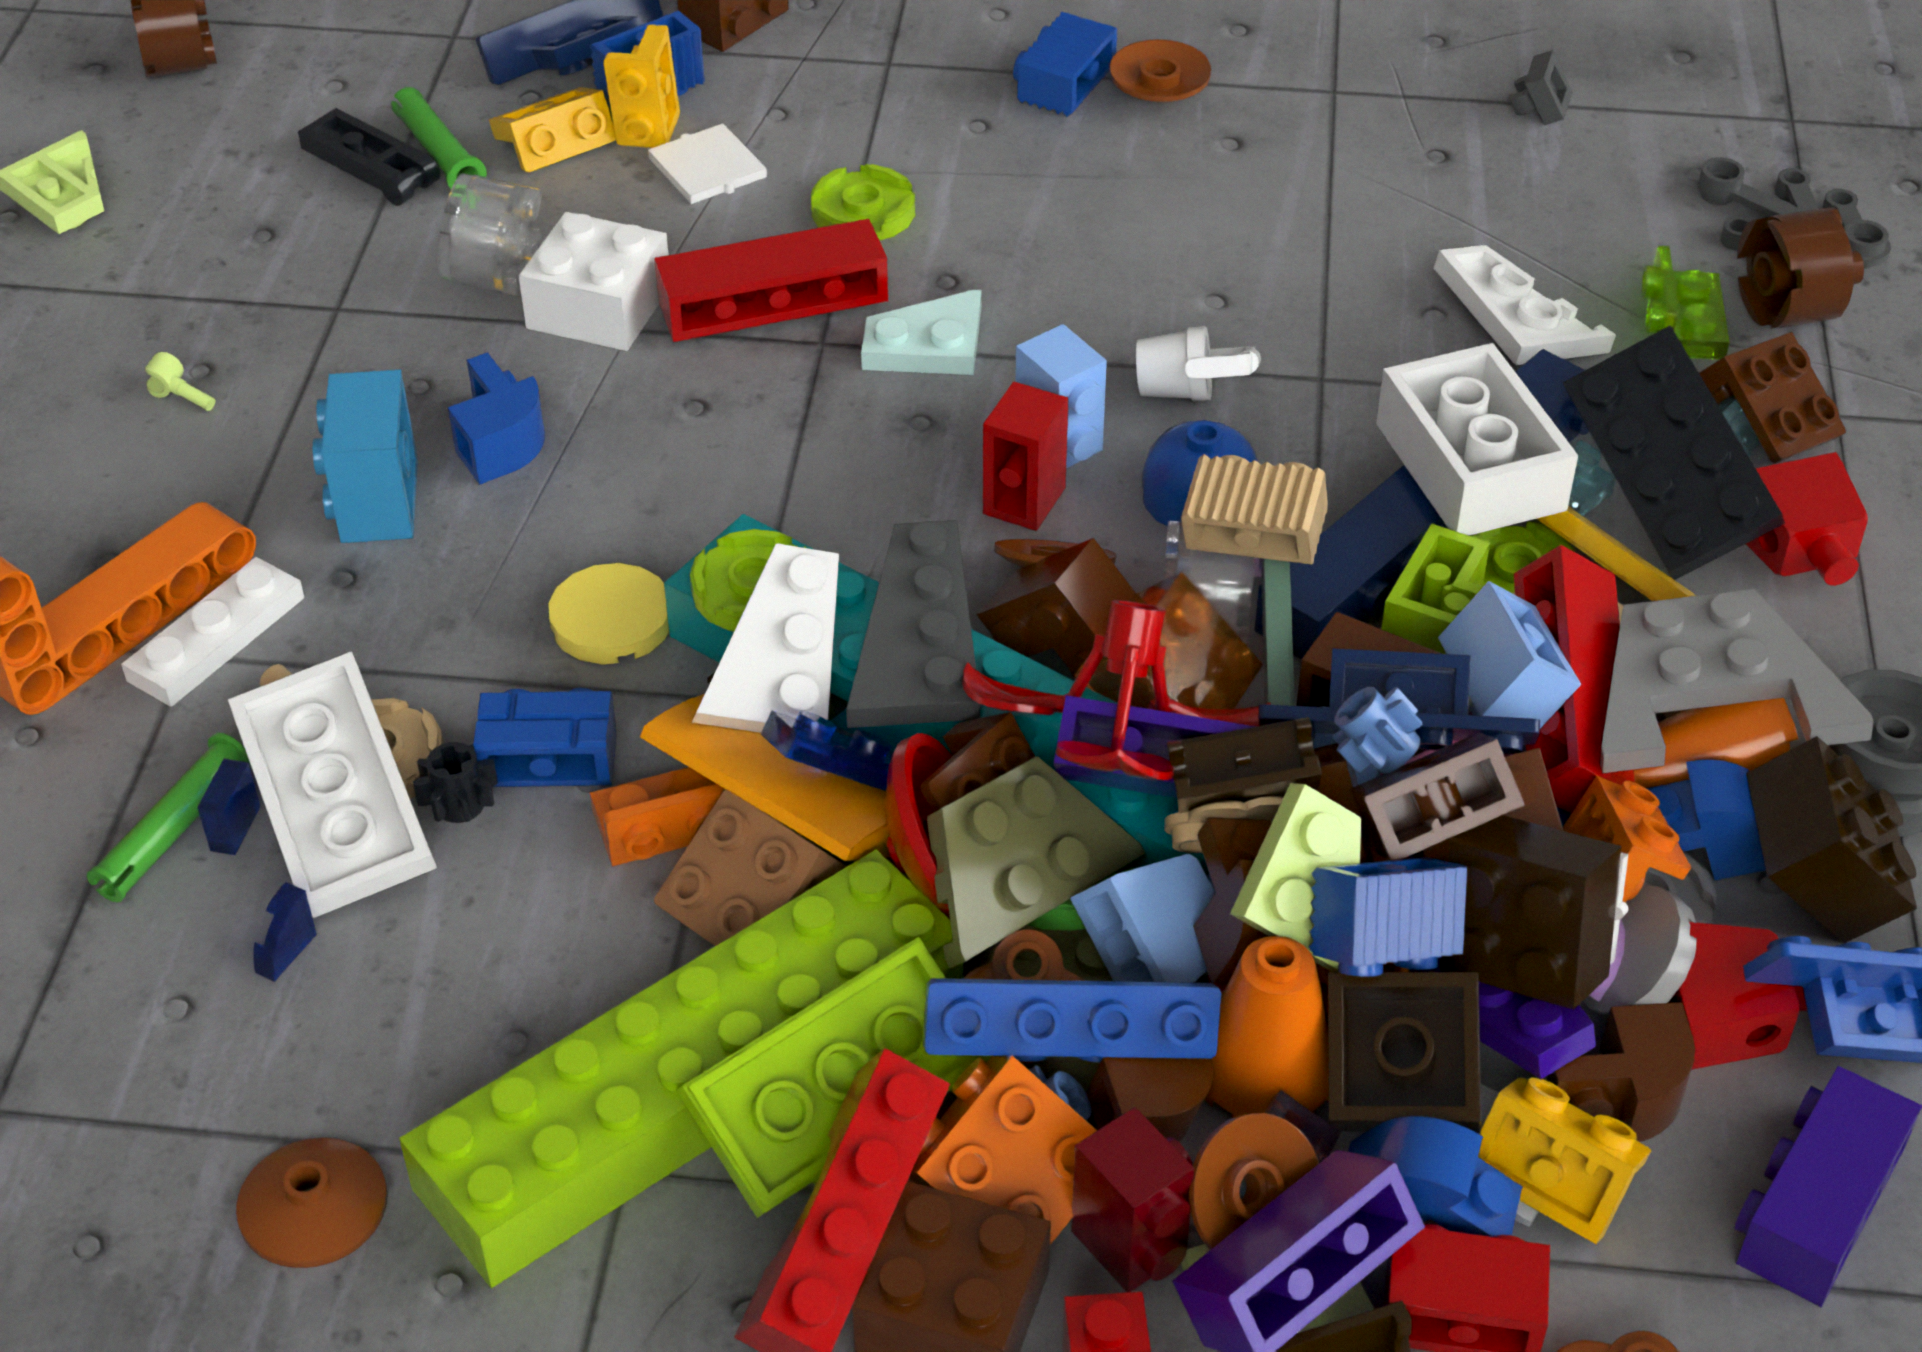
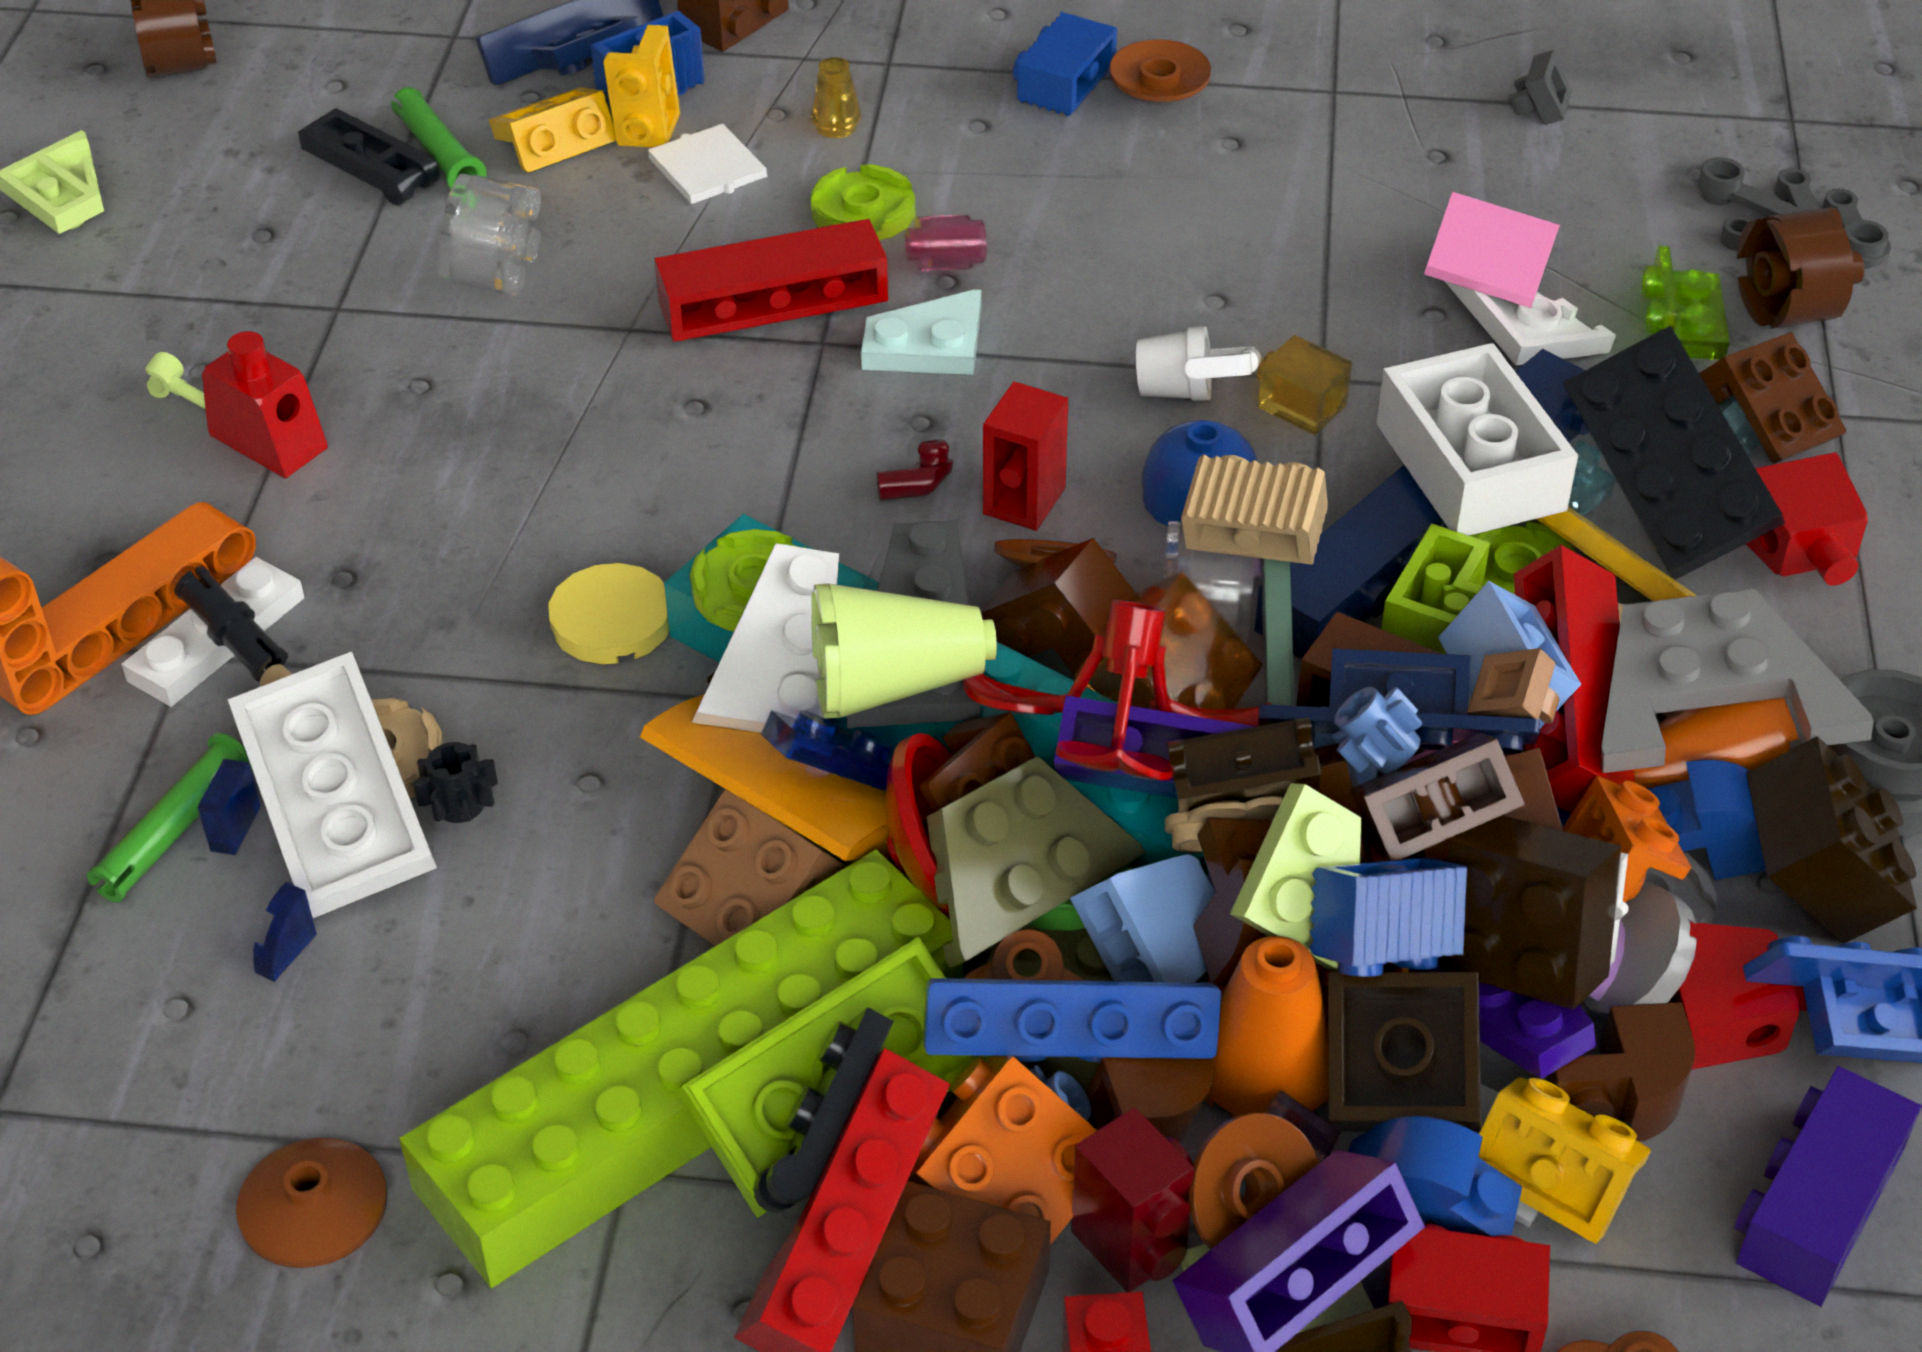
dark azure brick [312,370,418,543] -> none
blue brick [448,352,545,485] -> none
blue brick [473,688,617,787] -> none
white brick [519,212,669,351] -> none
orange bracket [590,767,725,867] -> none
light blue brick [1015,324,1107,468] -> none
none -> black pin [174,566,288,682]
none -> red torso [202,331,328,479]
none -> black plate [753,1007,894,1213]
none -> clear yellow cone [810,57,862,138]
none -> yellowish green cone [811,583,997,719]
none -> dark red arm [876,439,953,501]
none -> clear pink brick [905,214,986,271]
none -> clear yellow brick [1257,335,1352,435]
none -> bright pink slope [1424,192,1560,308]
none -> medium nougat tile [1467,648,1559,724]

